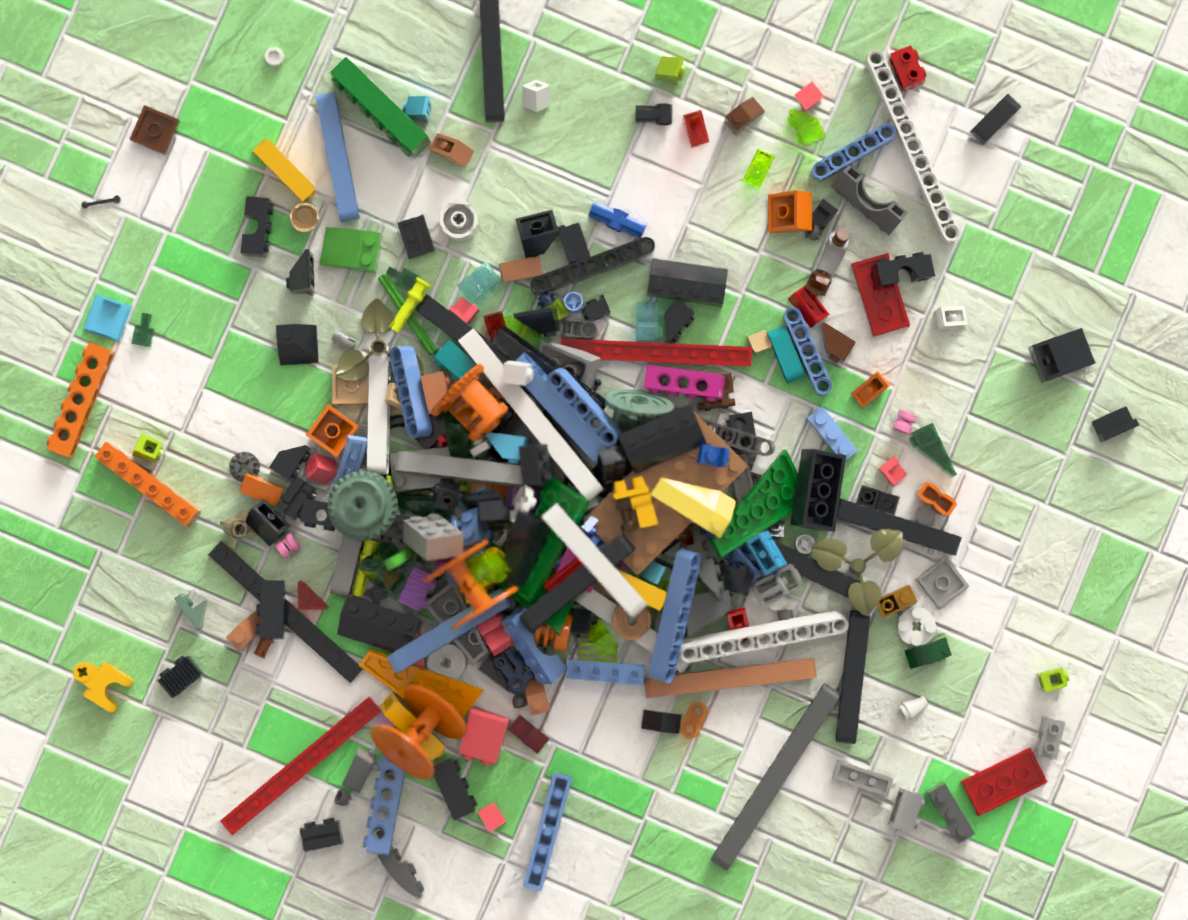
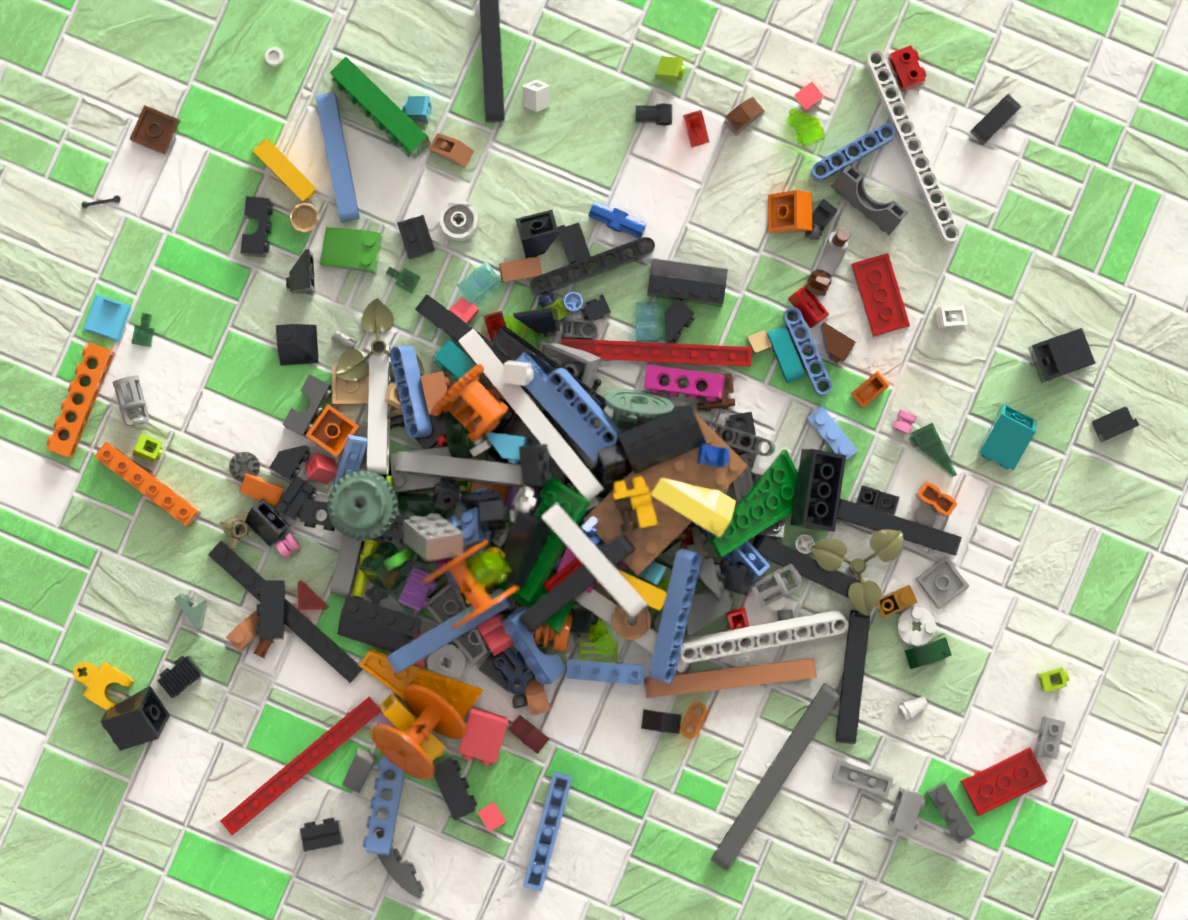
dark grey hinge [335,789,351,806] -> none
bright green axle [378,273,437,355] -> none
neon yellow pin [389,277,431,333] -> none
clear neon green slope [743,148,775,189] -> none
dark azure brick [745,531,787,576] -> none
black arch [871,252,935,289] -> none
coral panel [878,456,907,487] -> none
none -> black slope [100,686,170,751]
none -> light grey piece [112,375,149,426]
none -> dark grey arch [282,374,332,437]
none -> teal slope [979,403,1037,471]

